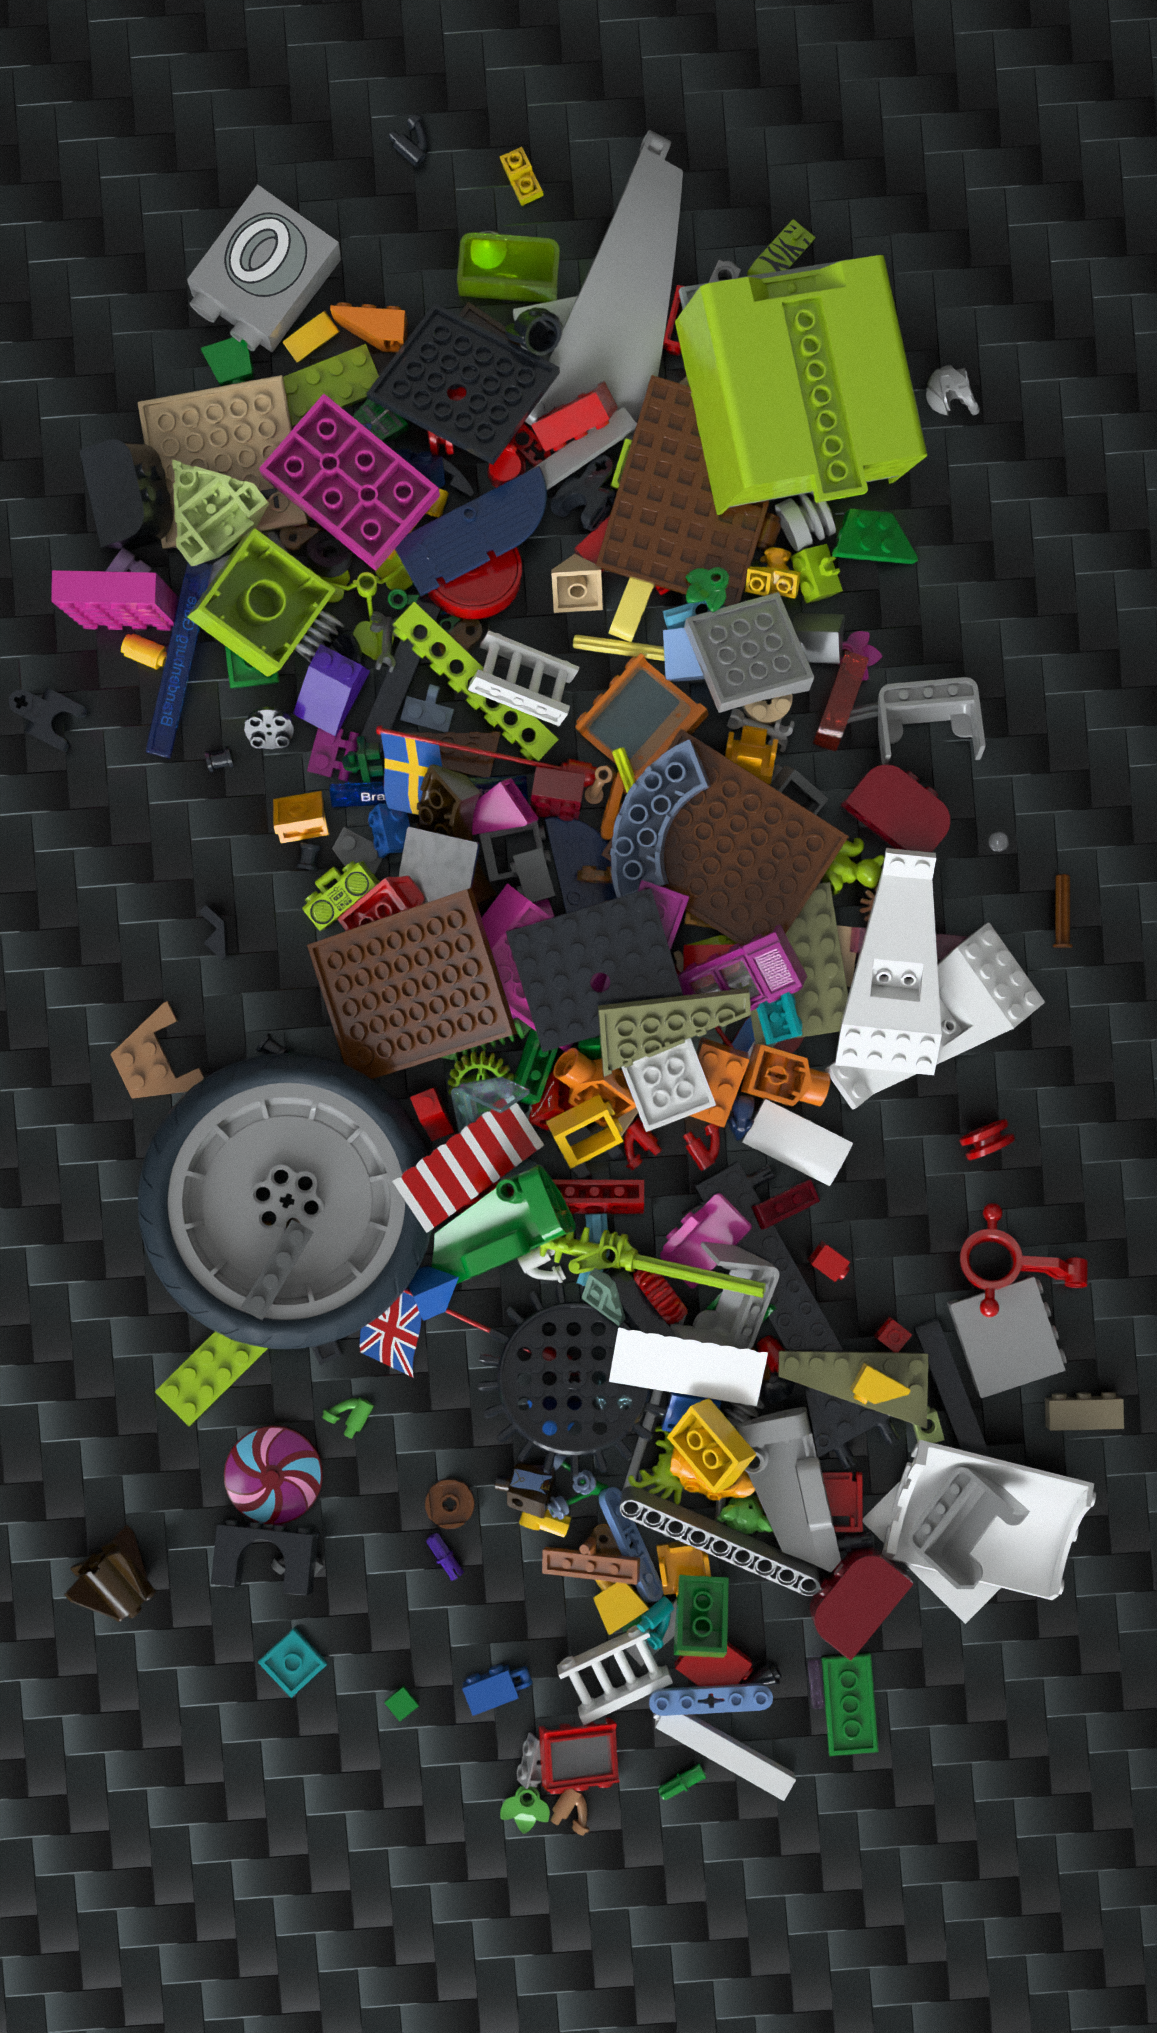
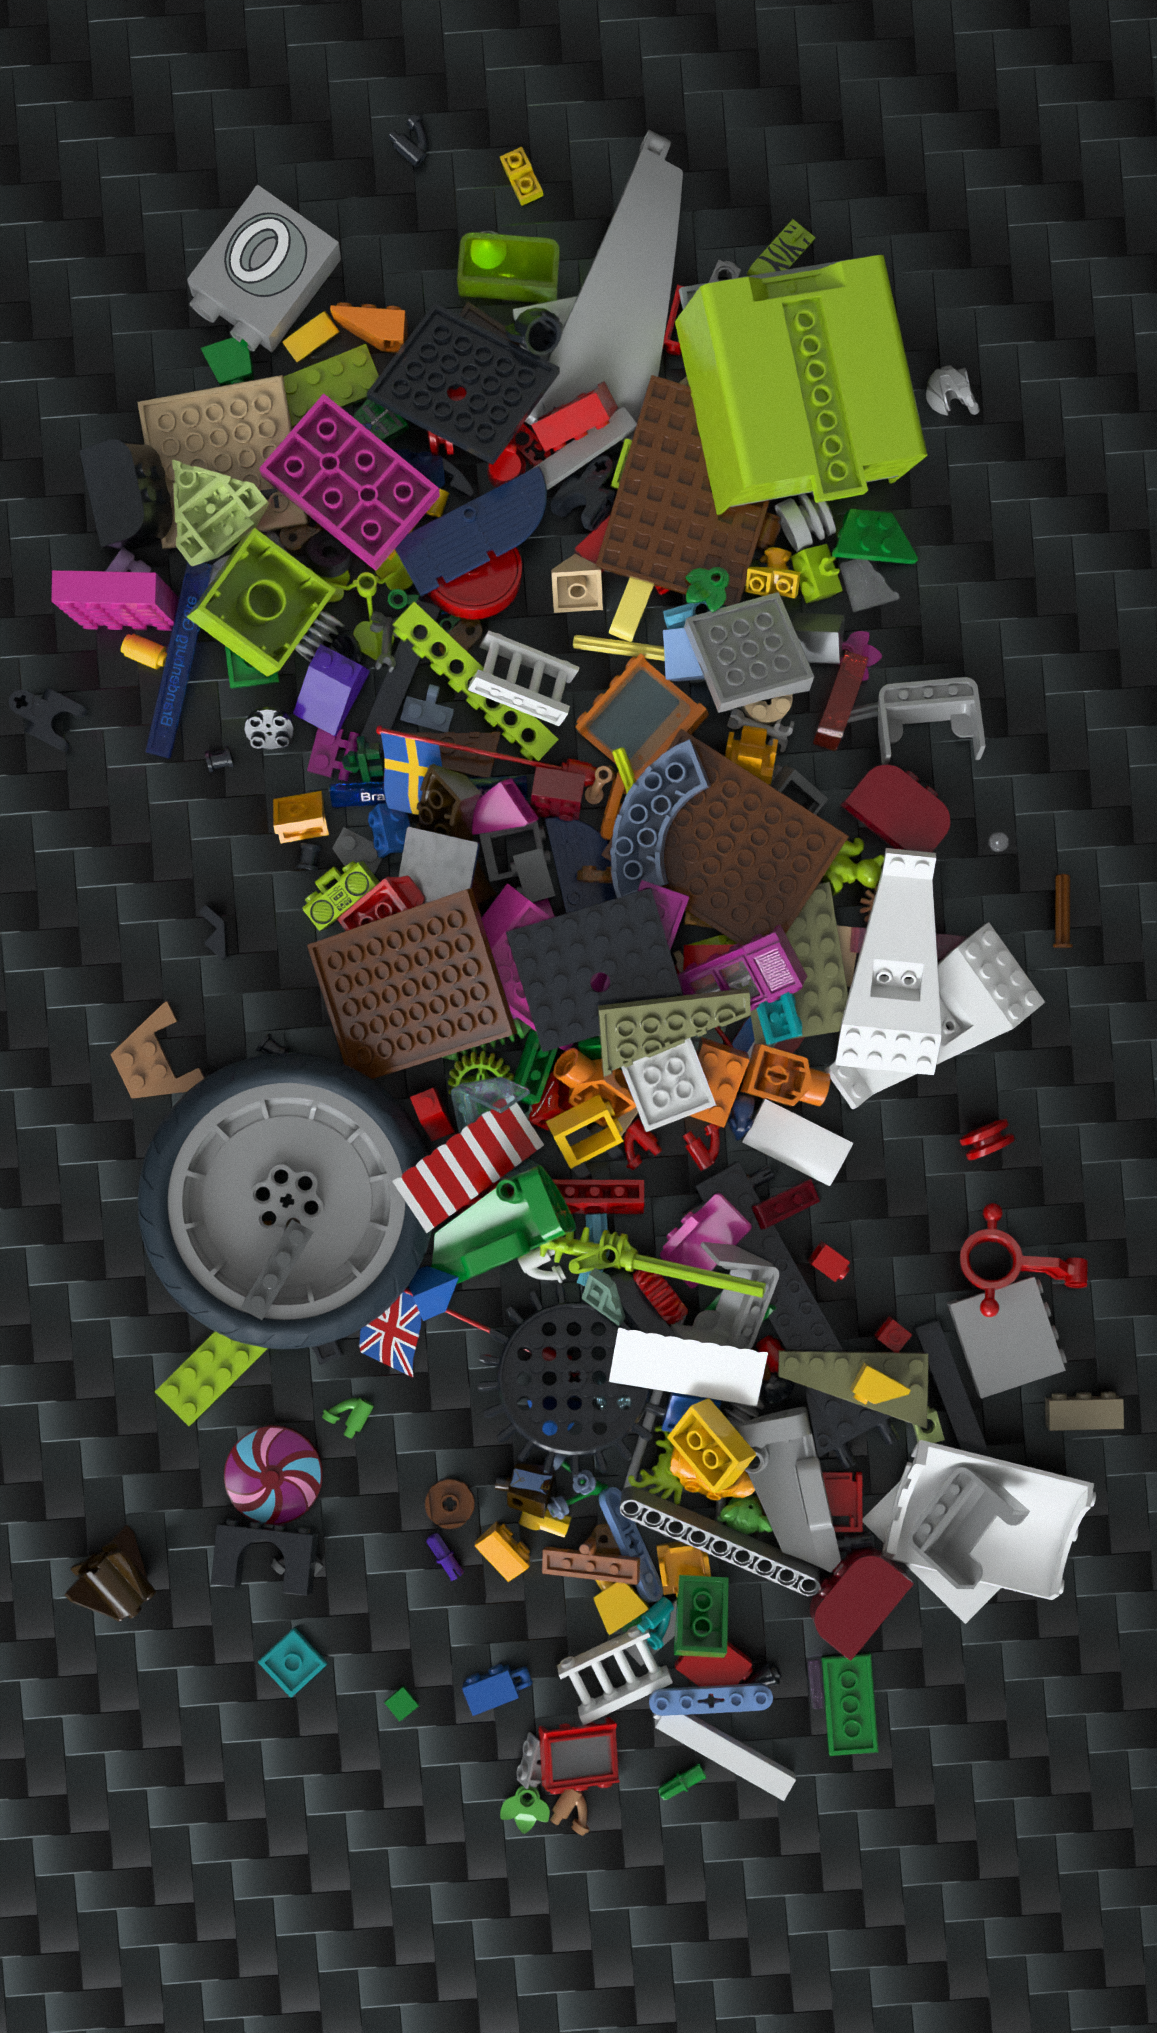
none -> light orange slope [475,1521,530,1582]
none -> clear wing [839,559,900,612]

